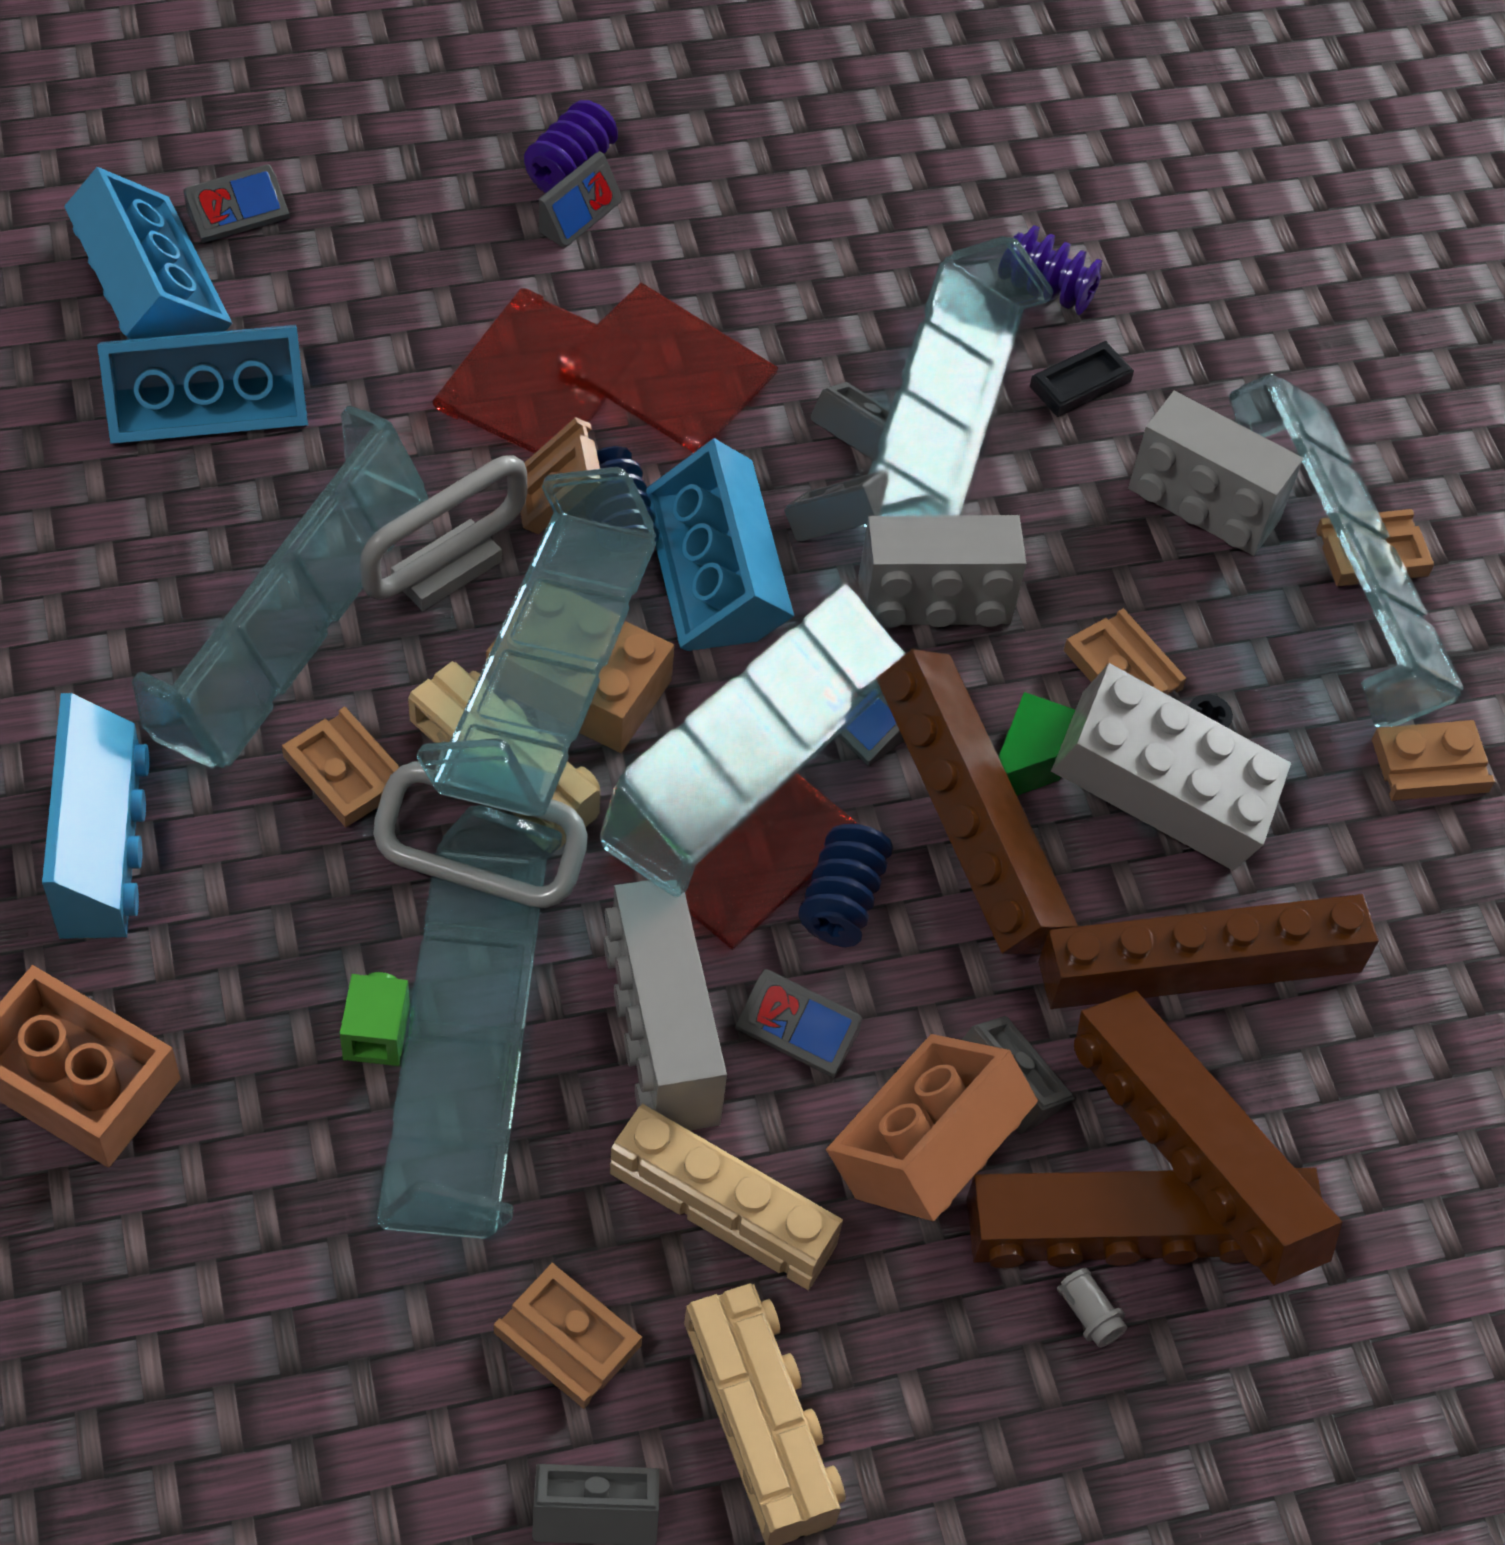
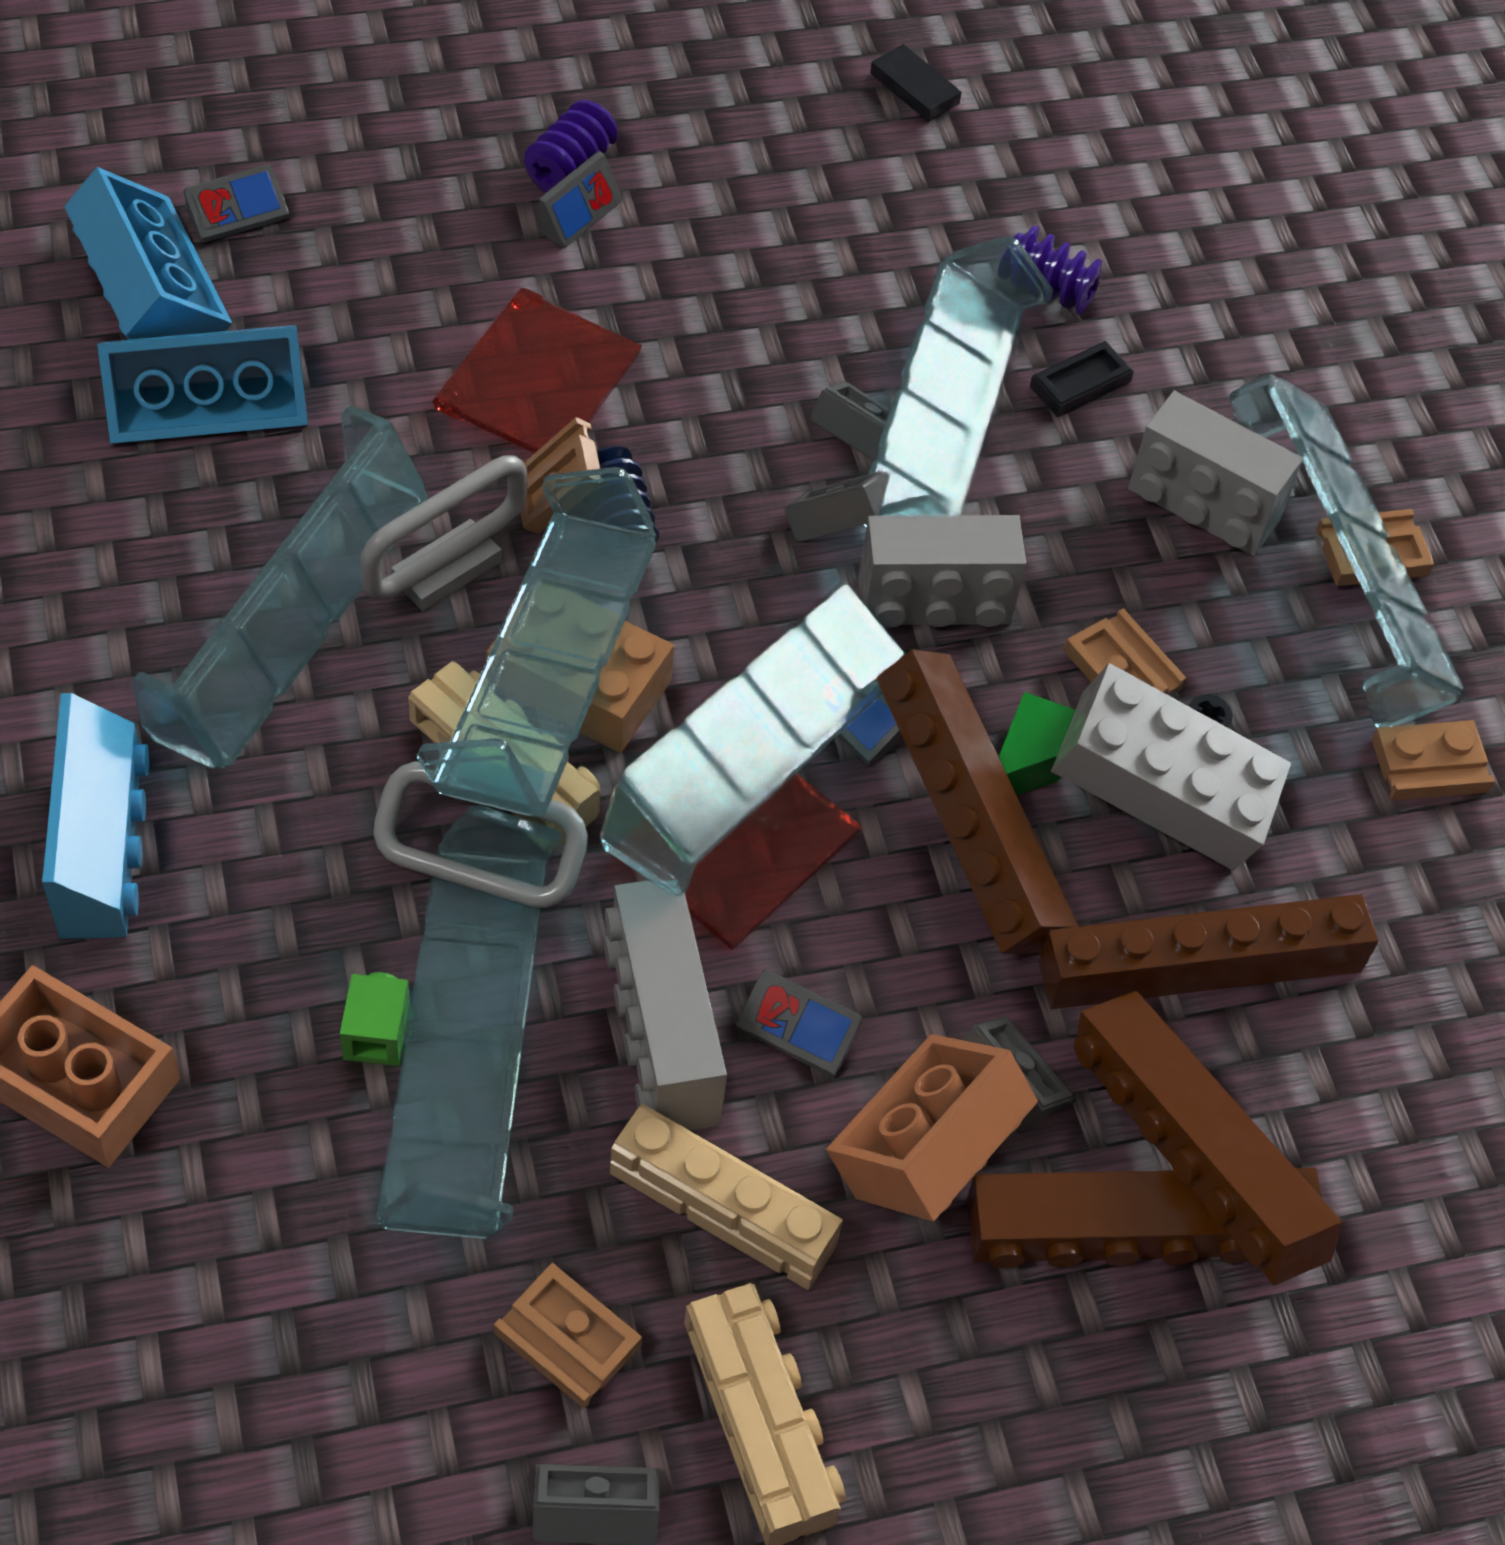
medium nougat plate [282,707,409,828] -> none
clear red piece [558,283,778,453] -> none
dark azure slope [646,438,794,651] -> none
dark blue piece [798,824,893,948] -> none
light grey pin [1057,1268,1127,1348] -> none
none -> black tile [870,44,962,122]

